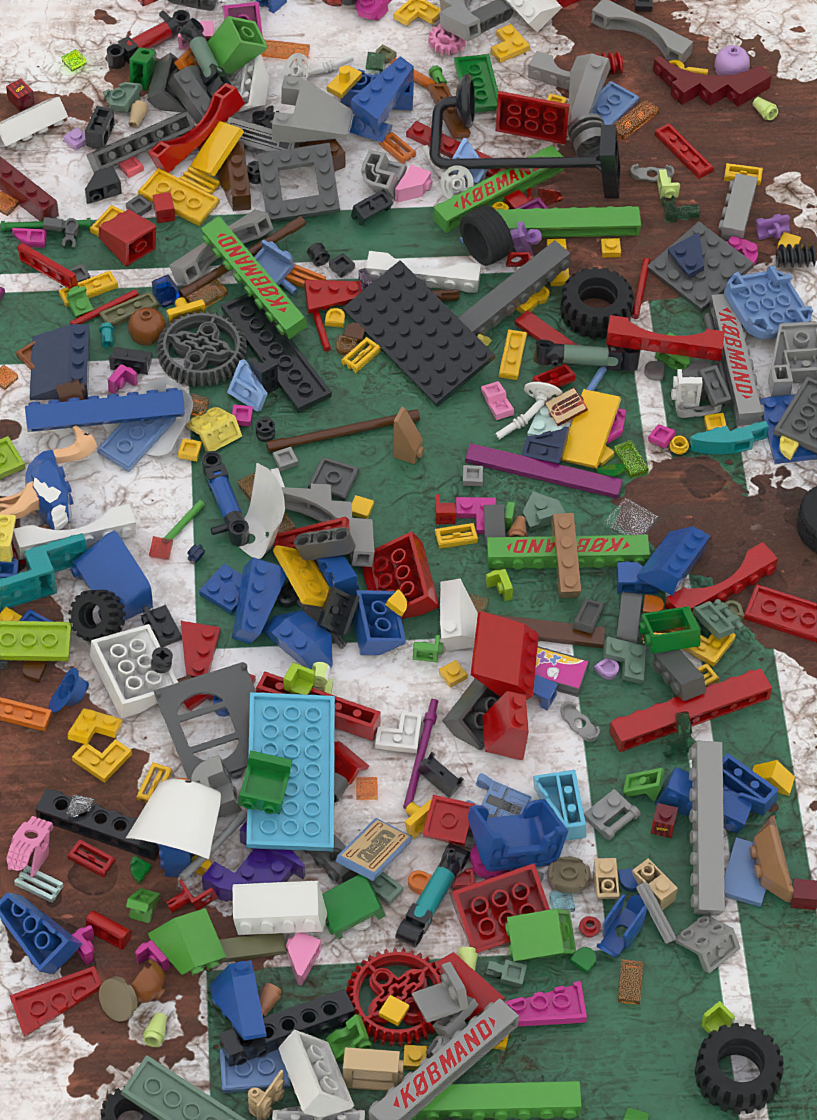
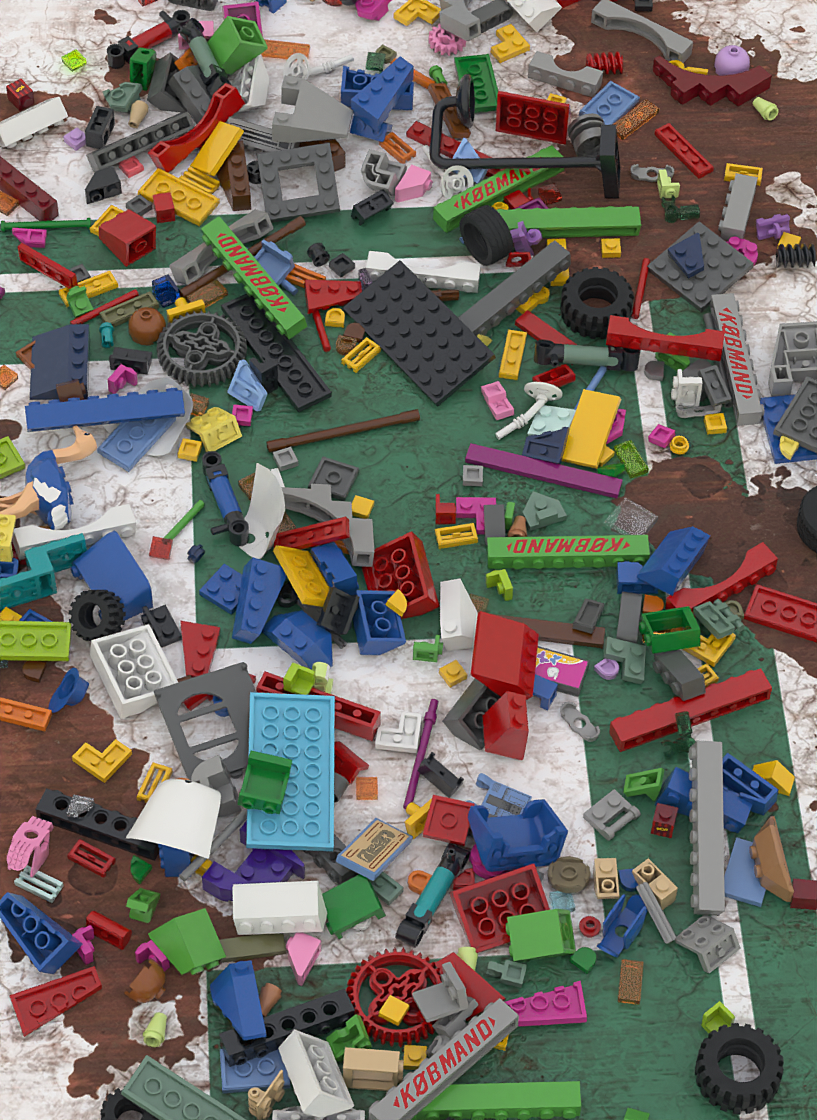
dark grey bar [43,217,79,250] -> none
yellow plate [68,708,123,745] -> none
dark tan tile [99,976,137,1022] -> none
black wheel [151,647,173,673] -> none
red bracket [165,879,218,914] -> none
black bar [252,105,279,129] -> none
black wheel [255,417,275,442] -> none
dark grey beam [294,527,356,560] -> none
yellow tile [327,65,362,99] -> none
medium nougat slope [393,407,425,465] -> none
medium azure wedge [533,770,586,841] -> none
piece [545,387,588,426] -> none
medium nougat arch [551,513,581,598] -> none
light grey wedge [568,53,610,122] -> none
teal slope [689,421,769,454] -> none
medium blue tile [724,266,813,339] -> none

